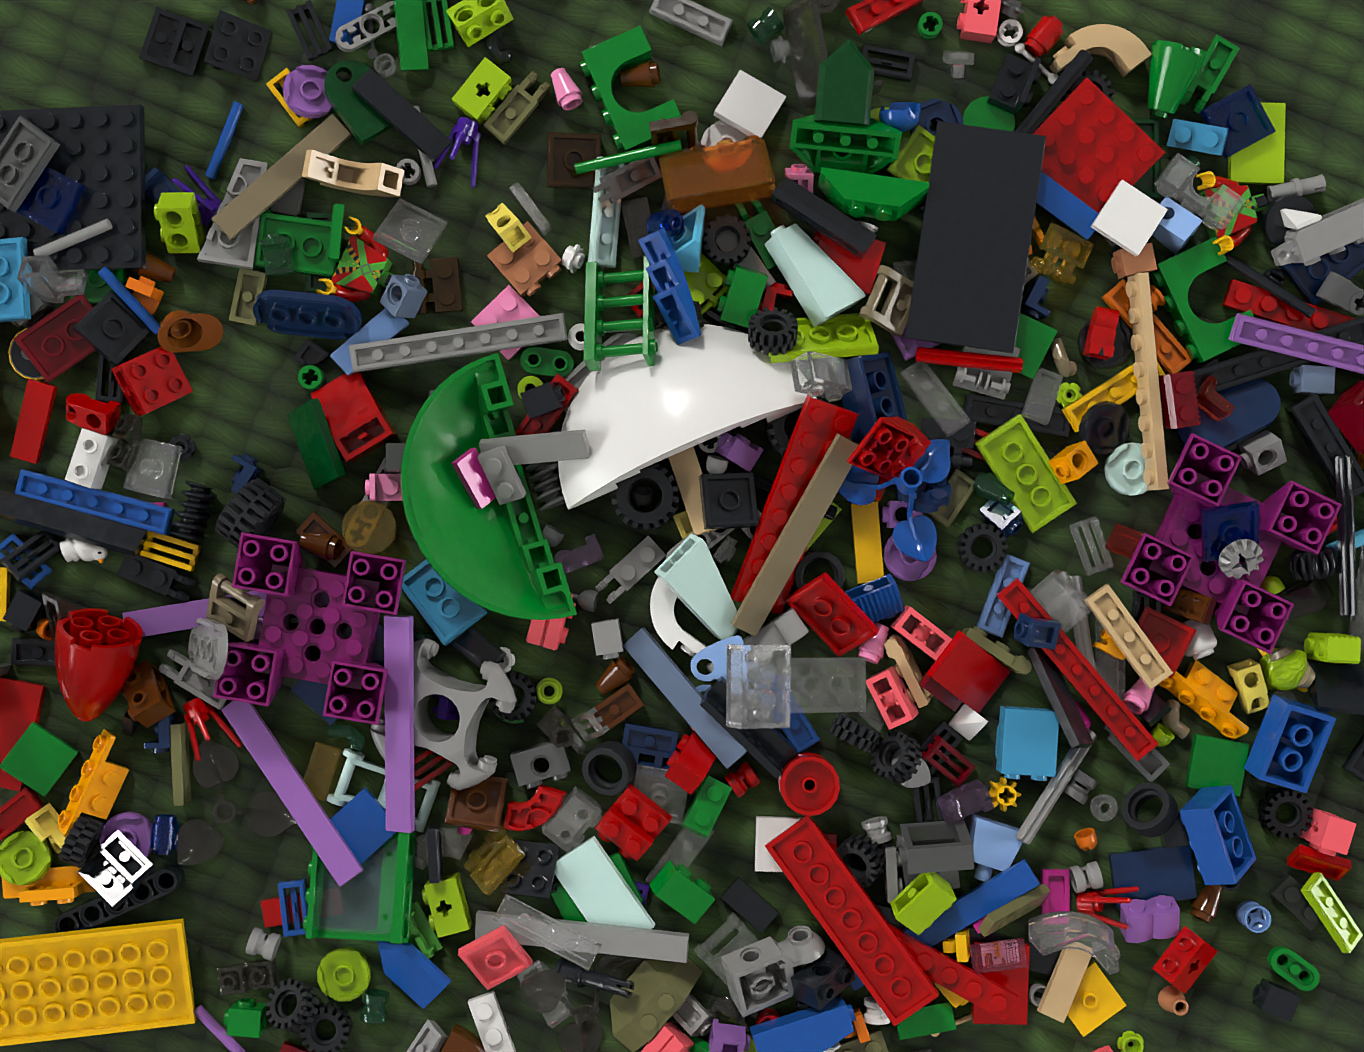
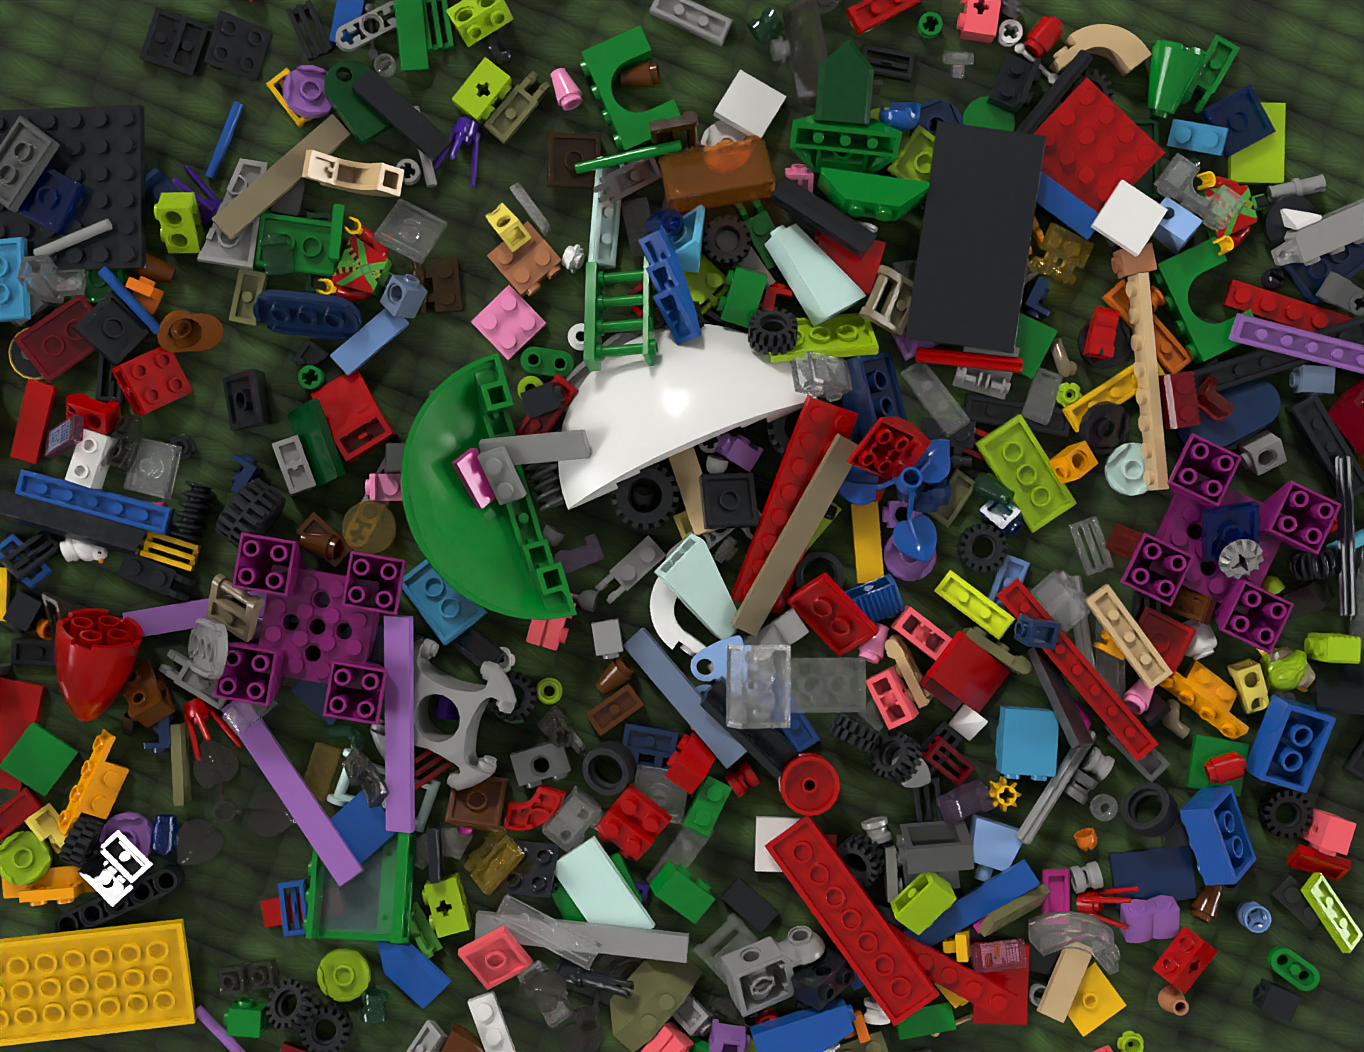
light grey wheel [246,927,281,961] -> none
light grey tile [349,313,568,373] -> none
clear tile [571,707,609,742] -> none
lime hinge [1150,723,1175,747] -> none
black bar [1224,252,1316,319] -> none
none -> tile [45,414,84,459]
none -> black slope [222,369,272,431]
none -> clear leg [222,699,278,735]
none -> light grey hinge [272,435,316,497]
none -> clear smoke slope [343,748,389,808]
none -> neon yellow tile [934,570,1015,640]
none -> light grey wheel [1081,747,1115,781]
none -> red brick [1203,751,1247,784]

